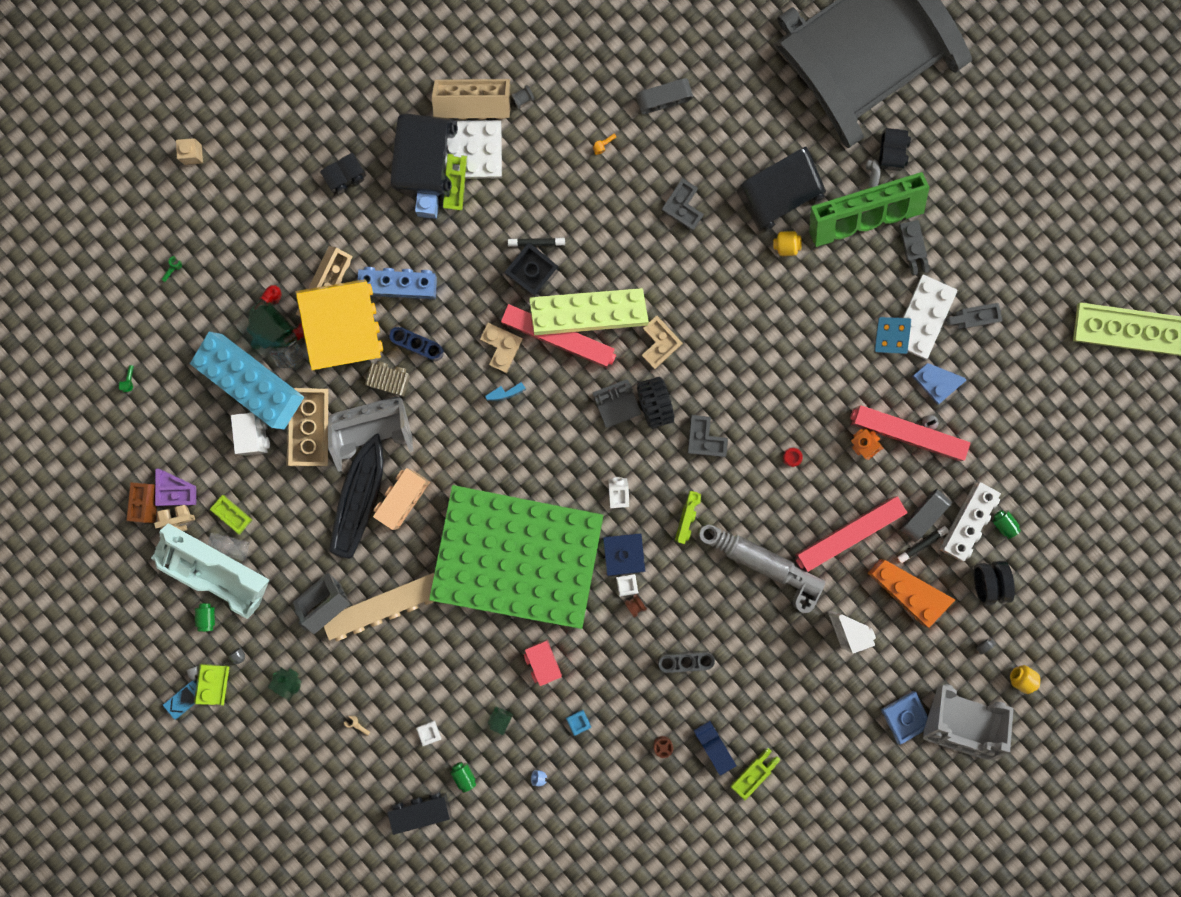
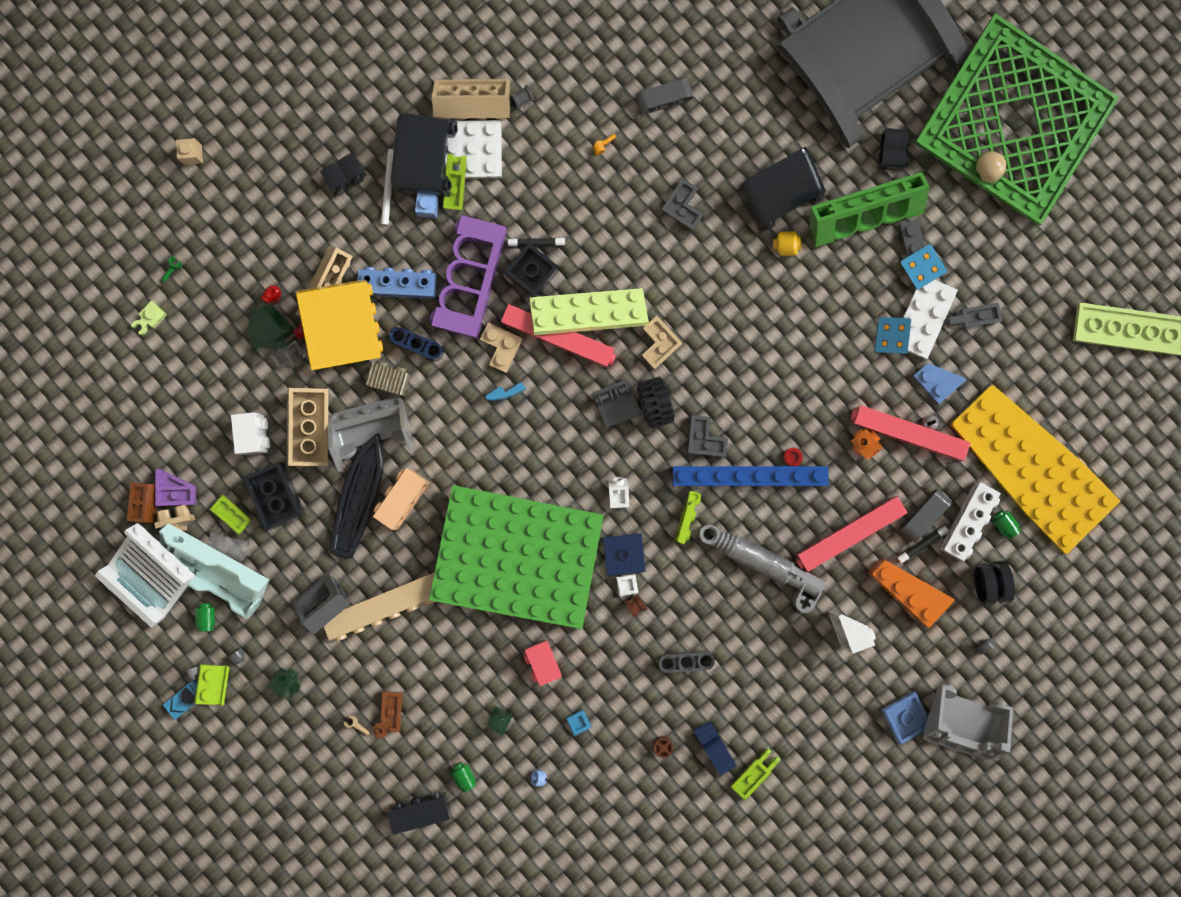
green hand [119,365,134,392] -> none
medium azure brick [190,331,304,429] -> none
white tile [416,720,442,746] -> none
light grey arm [866,159,881,187] -> none
yellow head [1010,665,1040,694] -> none
none -> panel [95,523,195,628]
none -> yellowish green plate [131,300,167,335]
none -> black brick [243,462,306,531]
none -> dark orange hinge [373,691,403,738]
none -> white bar [381,149,394,226]
none -> medium lavender fence [430,215,507,340]
none -> blue brick [672,466,829,486]
none -> dark azure sticker [901,244,947,289]
none -> bright green plate [914,13,1119,226]
none -> yellow wing [951,386,1120,555]
none -> tan hair [976,151,1006,183]

